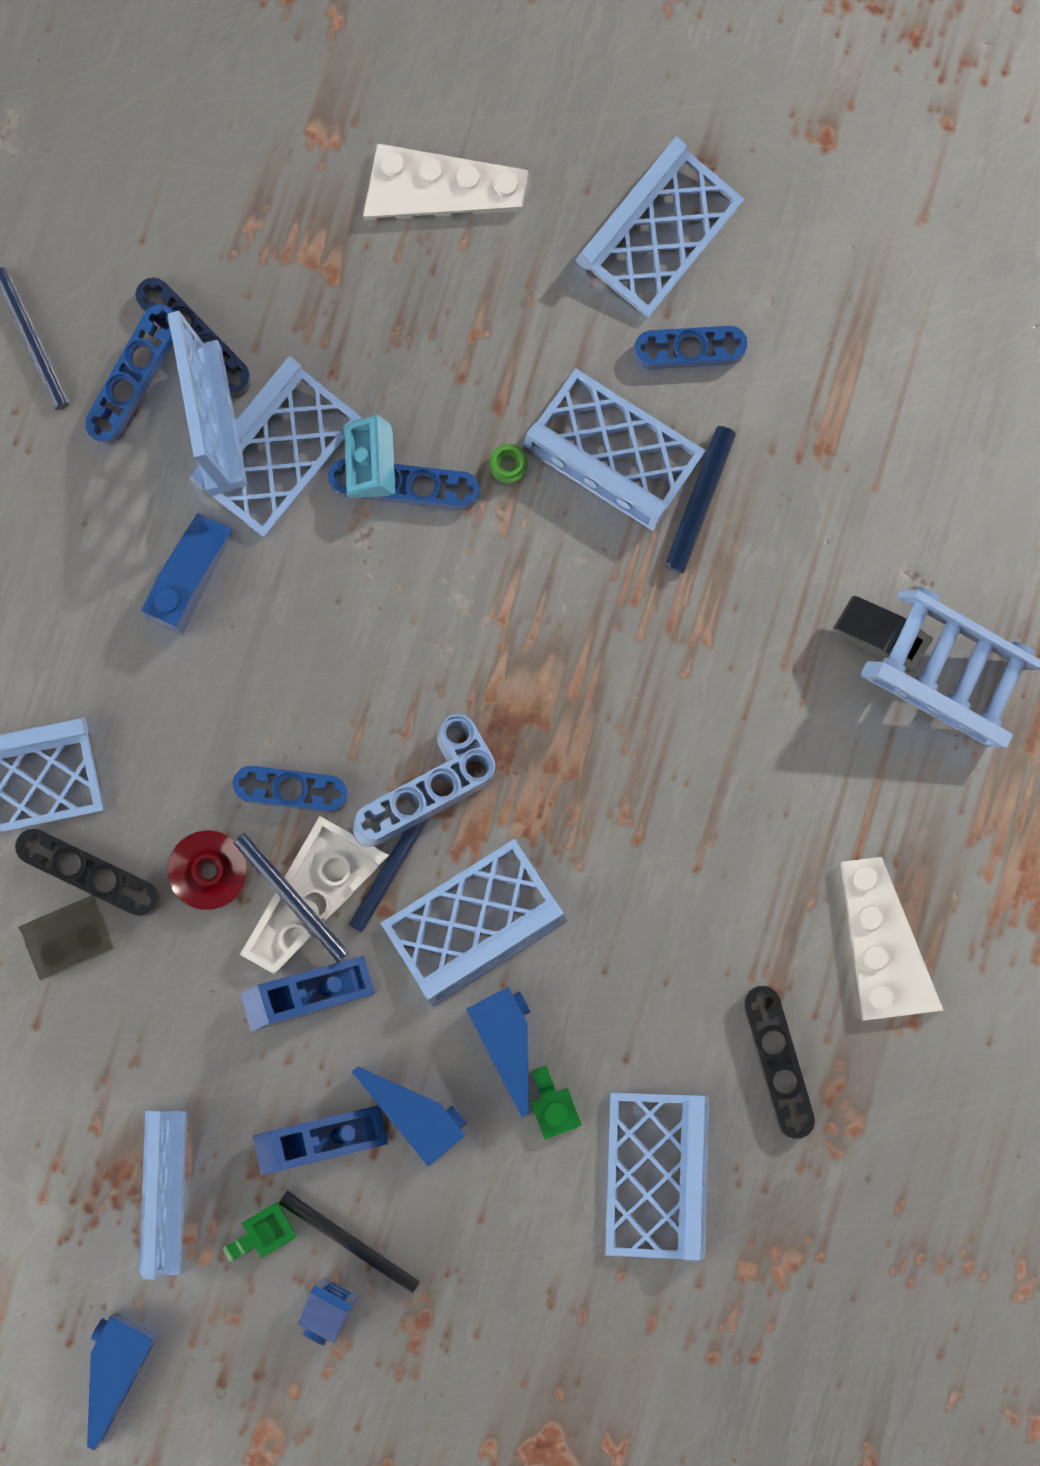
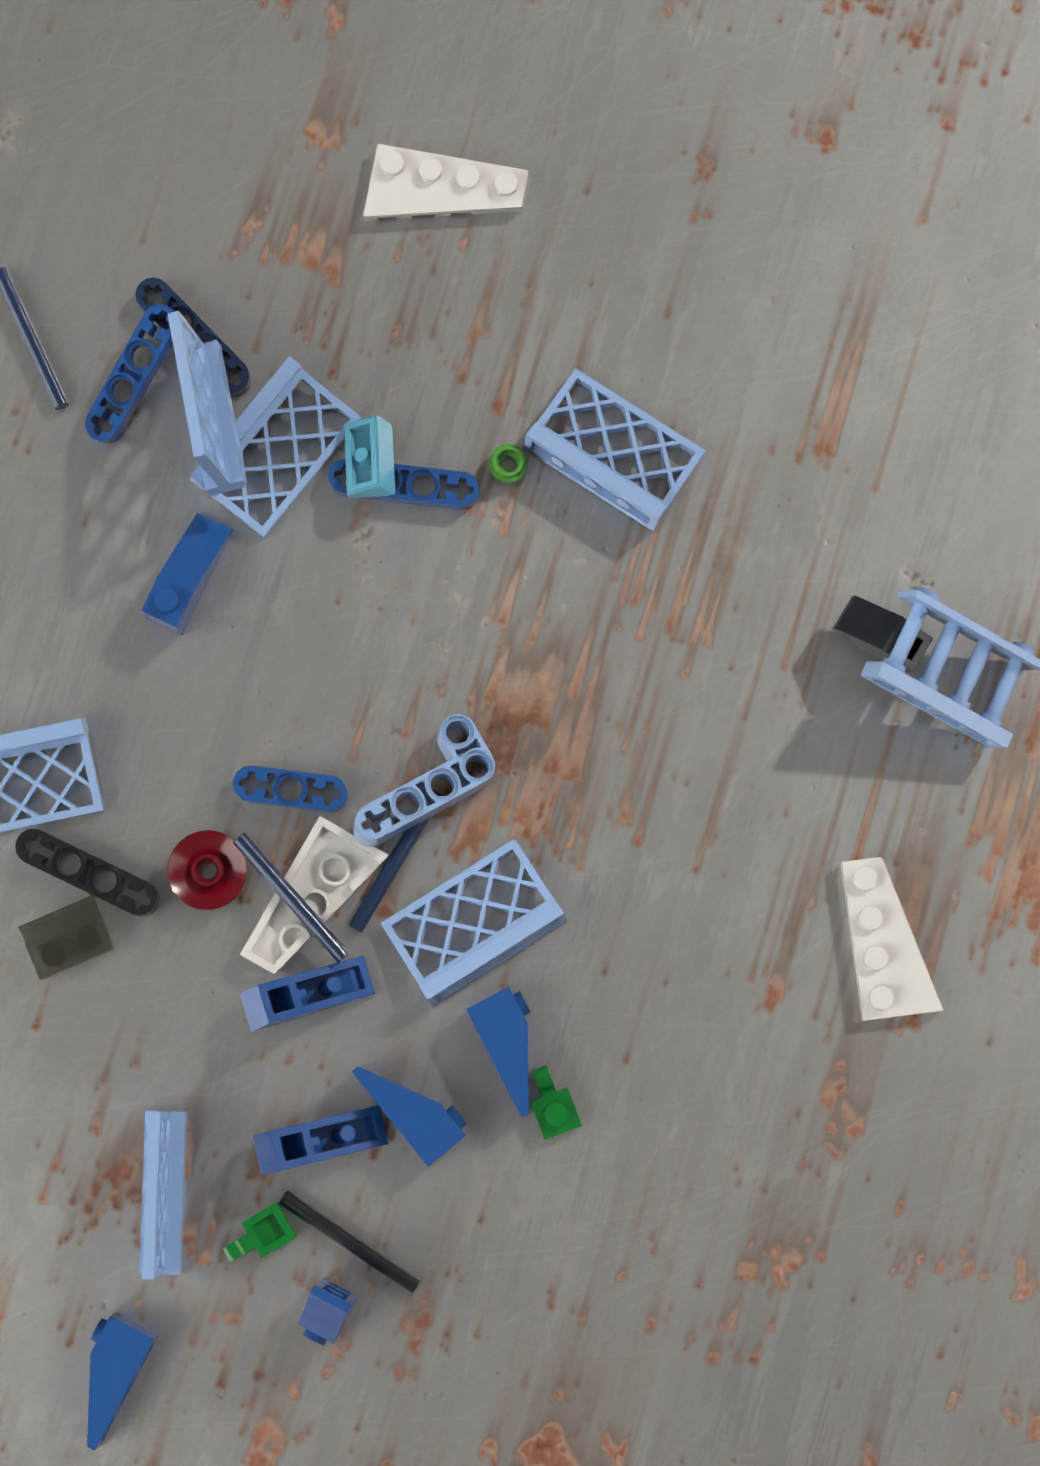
light blue fence [575,136,744,318] -> none
light blue fence [605,1093,709,1261] -> none
blue beam [634,326,747,369] -> none
dark blue axle [665,426,736,573] -> none
black beam [743,986,815,1139] -> none

